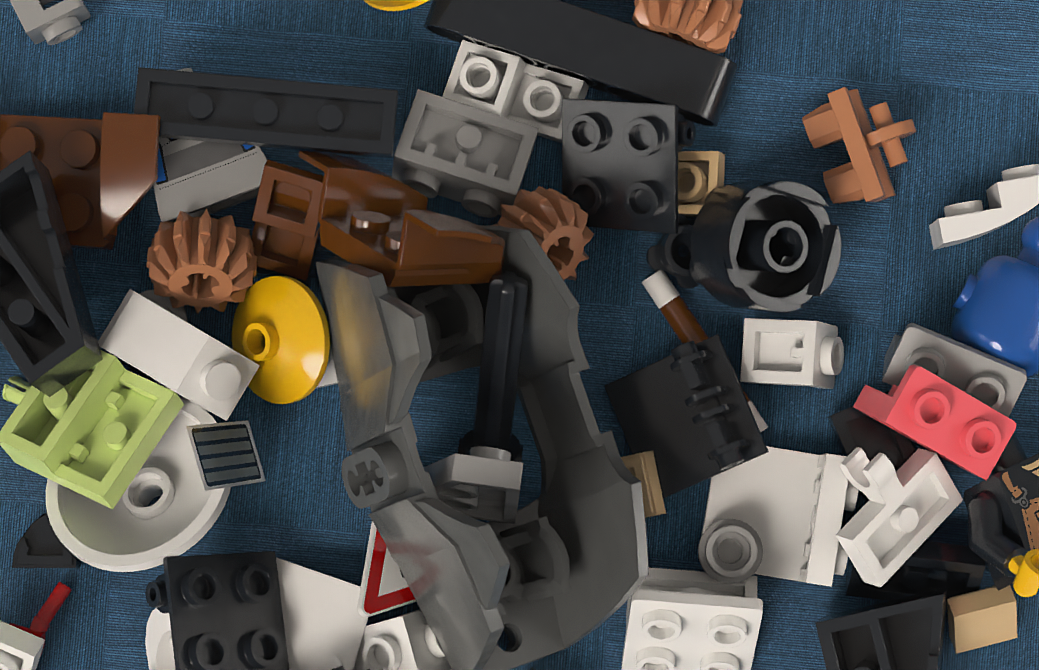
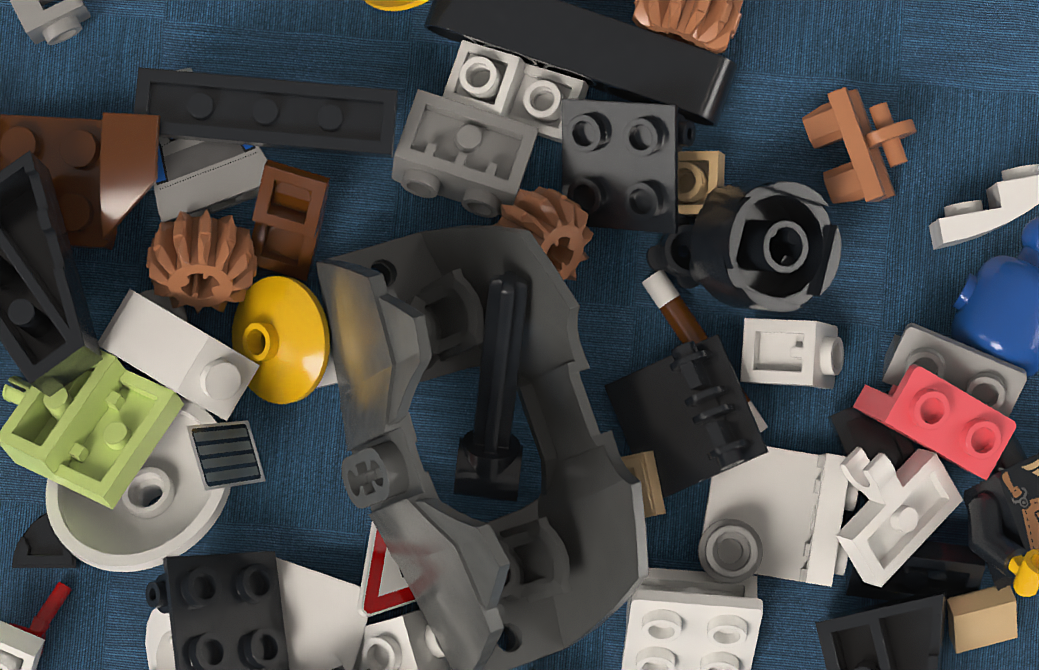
reddish brown piece [298,151,506,287] -> none
light grey wing [423,446,524,524] -> none

